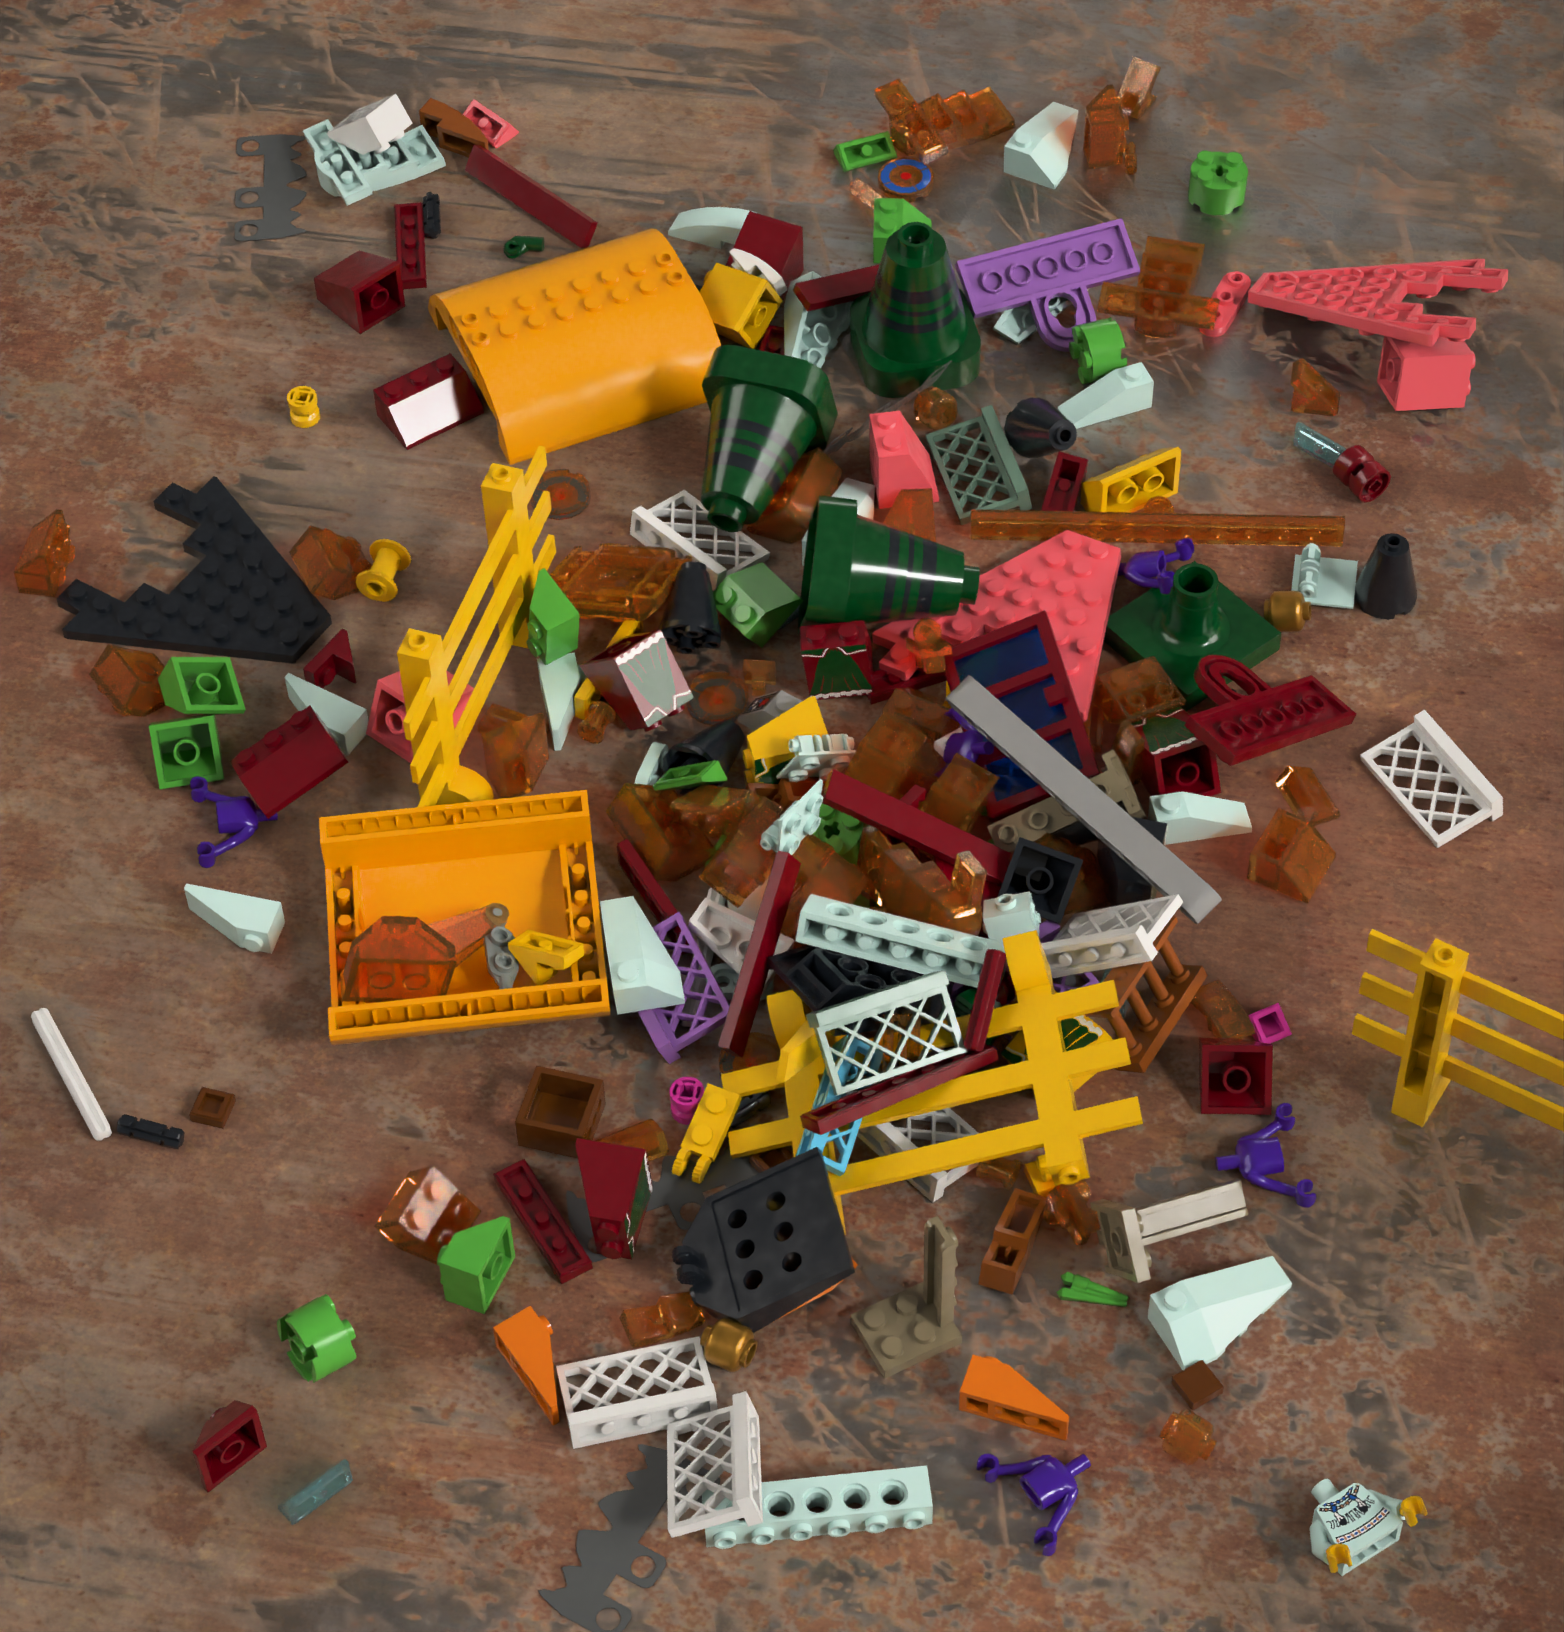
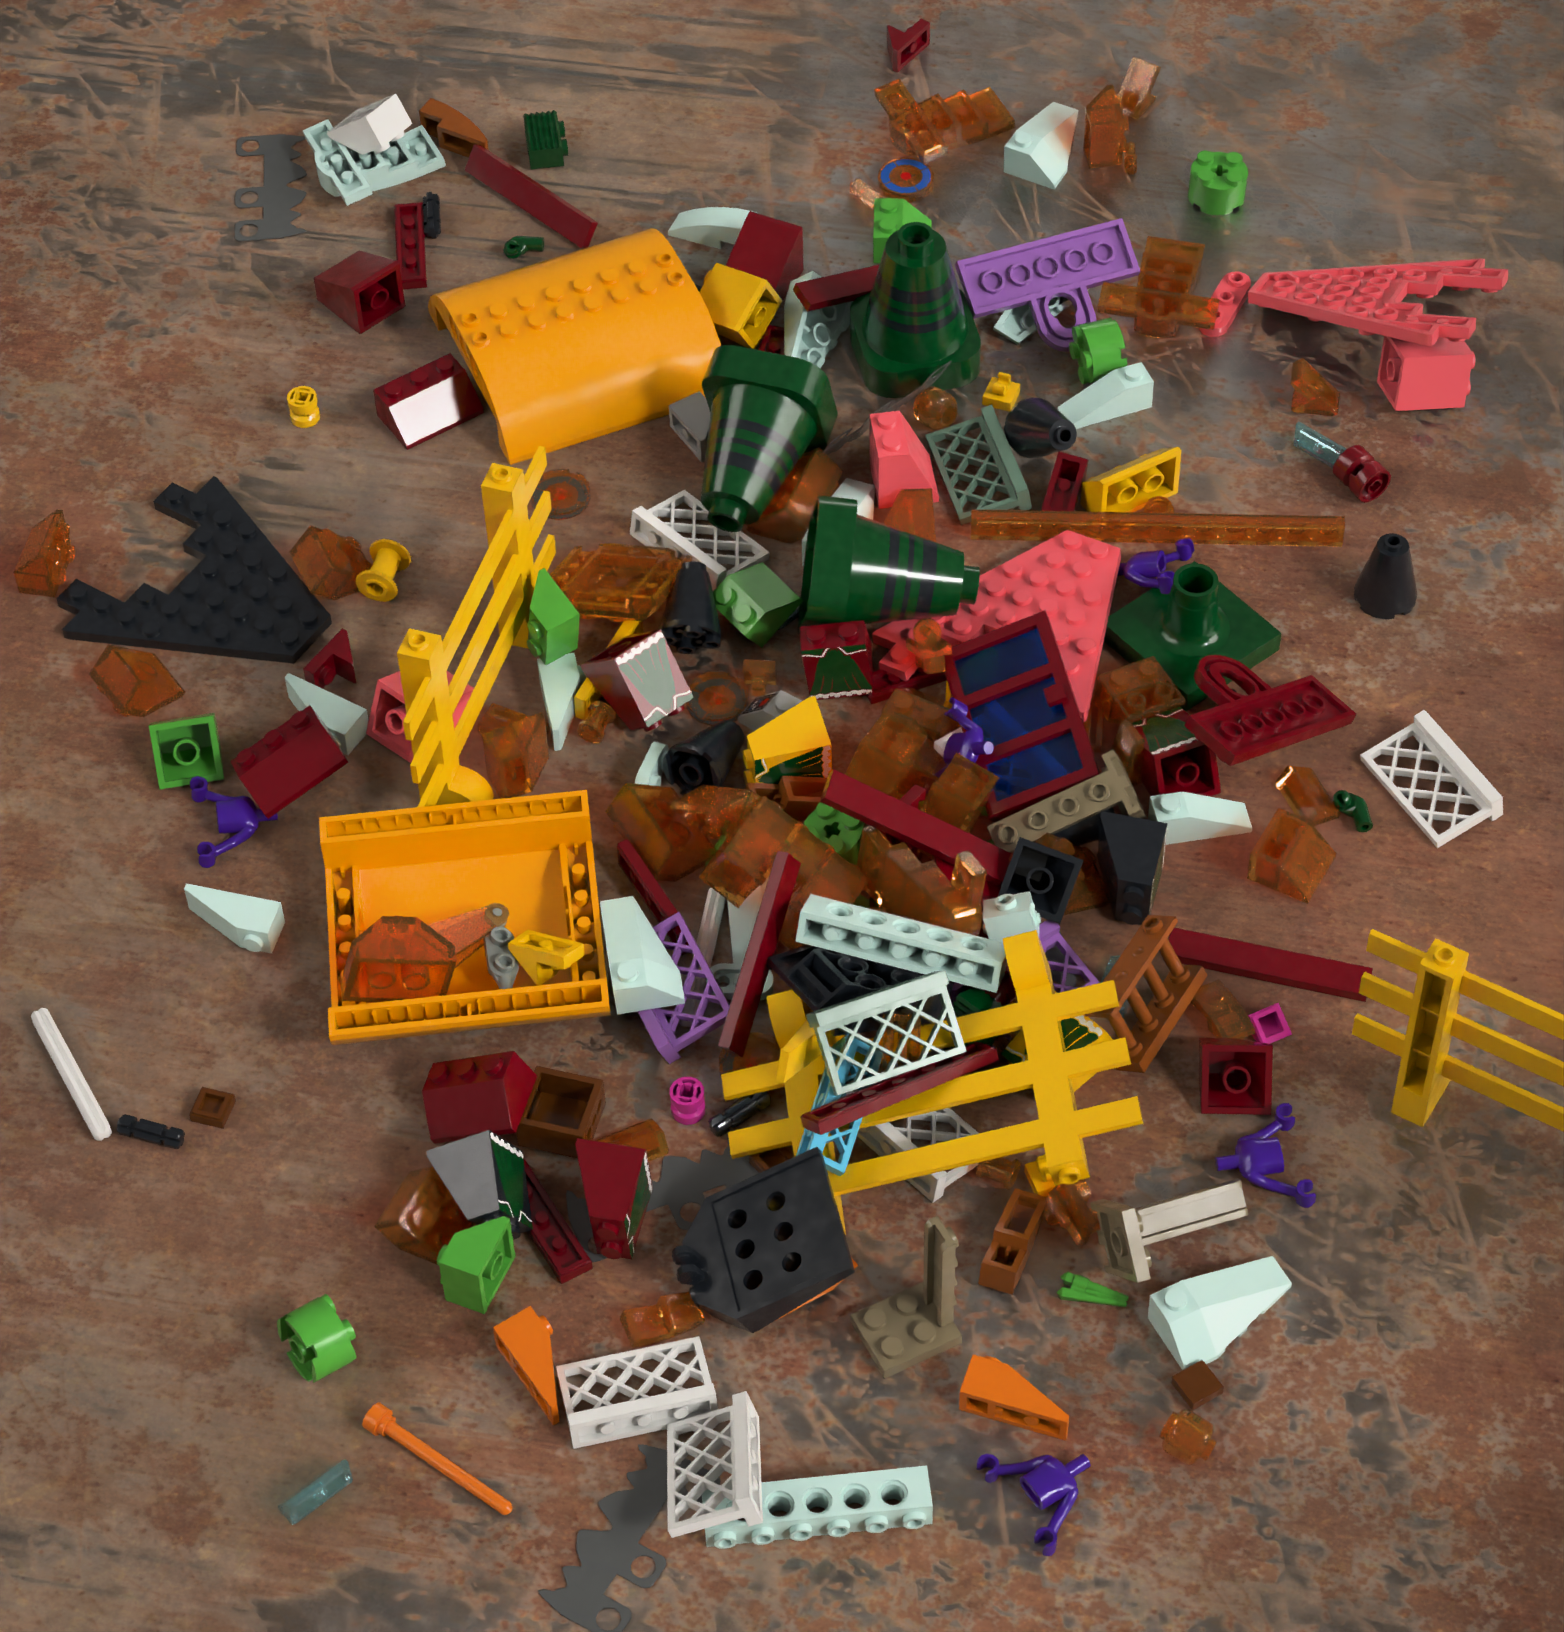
bright green slope [158,657,246,714] -> none
dark red slope [192,1400,267,1492] -> none
coral slope [463,99,519,148] -> none
bright green slope [653,760,727,791] -> none
yellow hinge [671,1083,742,1184] -> none
white wing [688,898,795,994] -> none
pearl gold head [700,1318,757,1372] -> none
white slope [730,248,788,296] -> none
light aqua hinge [760,779,824,855] -> none
light aqua hinge [776,734,861,782] -> none
bright green slope [833,131,897,172] -> none
light grey beam [945,675,1222,924] -> none
dark red axle [963,949,1006,1052] -> none
white fence [1041,894,1183,978] -> none
pearl gold head [1264,591,1311,632] -> none
light aqua hinge [1291,543,1358,609] -> none
light aqua torso [1309,1479,1428,1576] -> none
none -> orange piece [362,1402,512,1515]
none -> dark red slope [422,1051,537,1144]
none -> slope [426,1130,533,1240]
none -> dark green brick [523,110,568,170]
none -> light grey slope [669,391,711,462]
none -> dark red slope [887,18,930,73]
none -> yellow tile [982,372,1020,412]
none -> dark red tile [1168,927,1373,1002]
none -> dark green arm [1333,790,1373,832]

